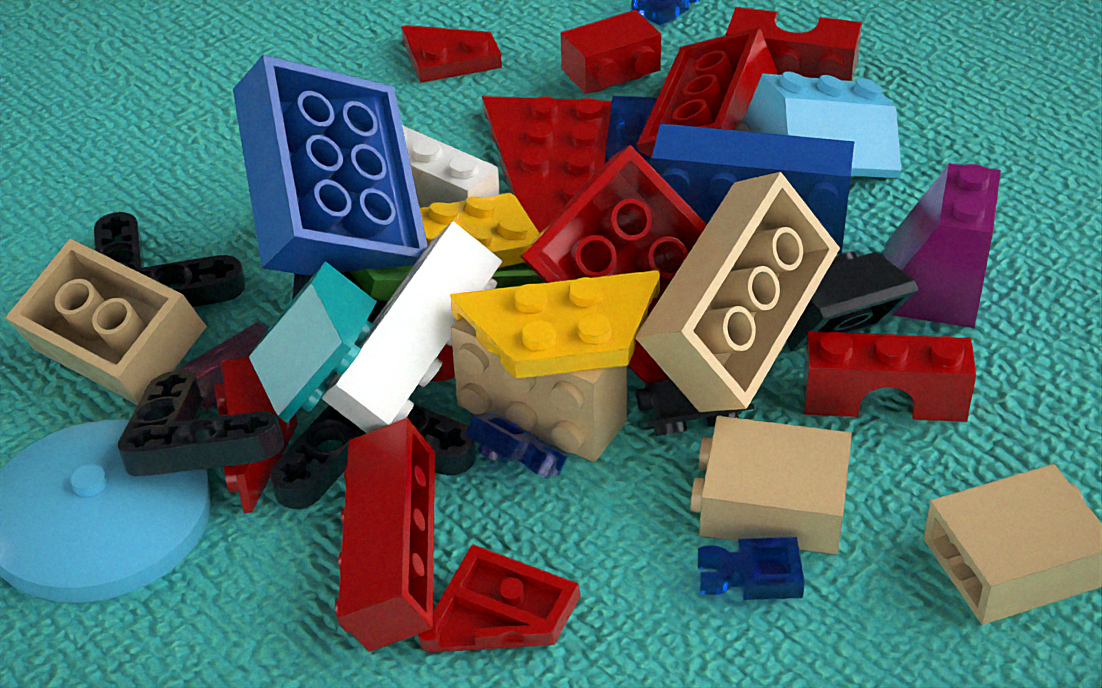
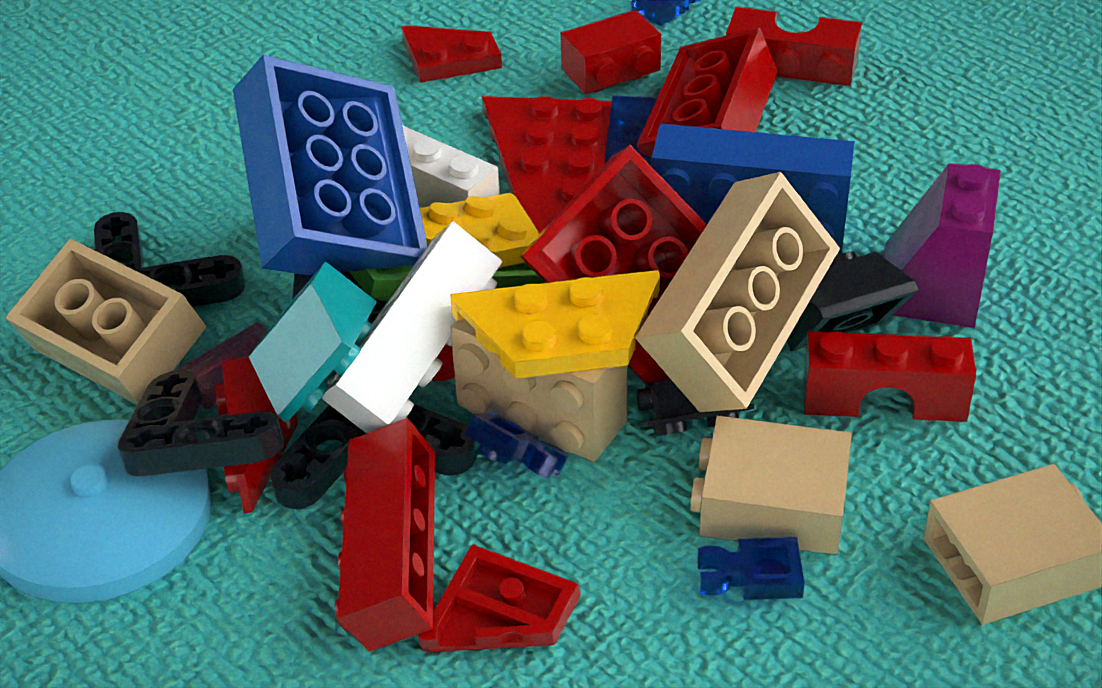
medium azure slope [742,72,901,178] -> none

